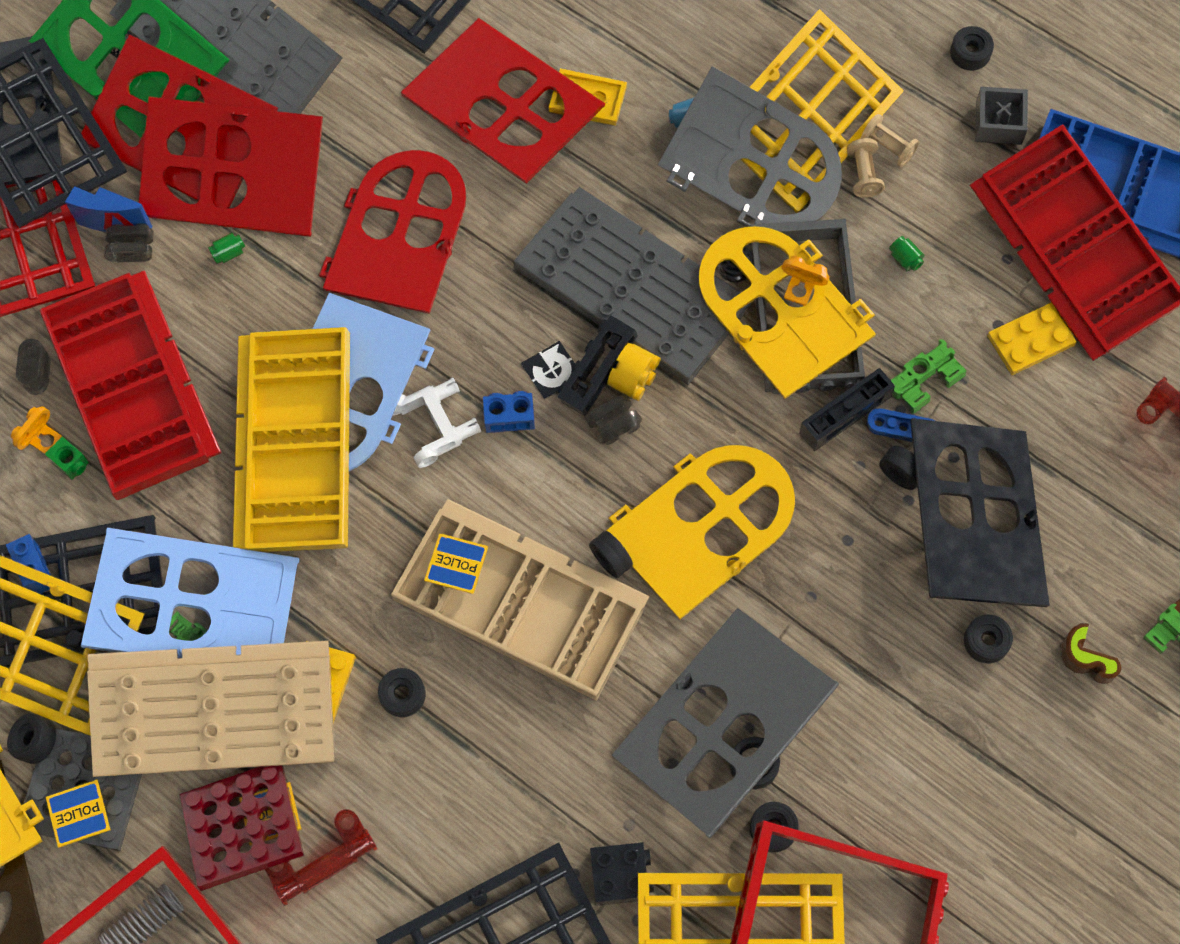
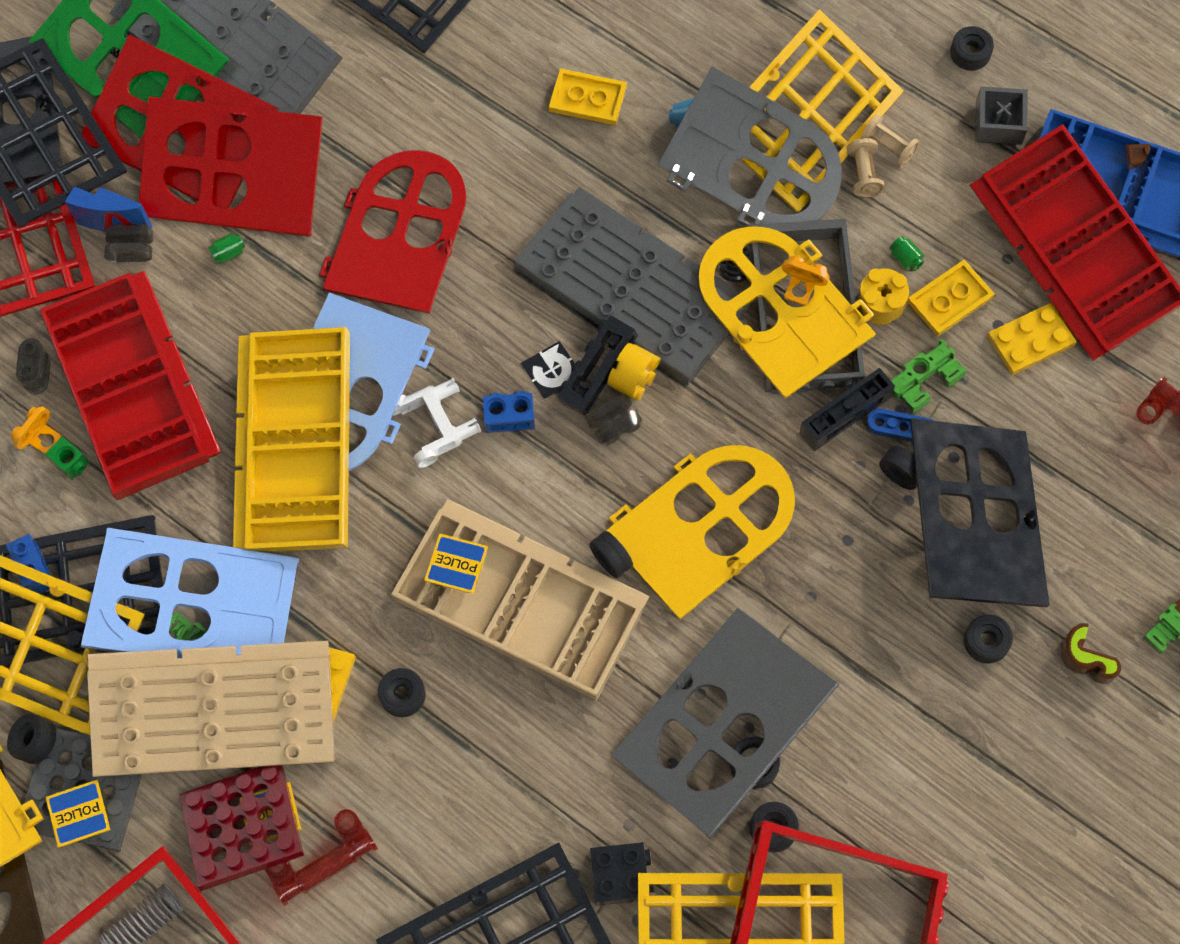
red door [401,18,605,184] -> none
none -> yellow brick [857,269,909,325]
none -> yellow plate [907,260,995,337]
none -> reddish brown tile [1124,144,1150,170]

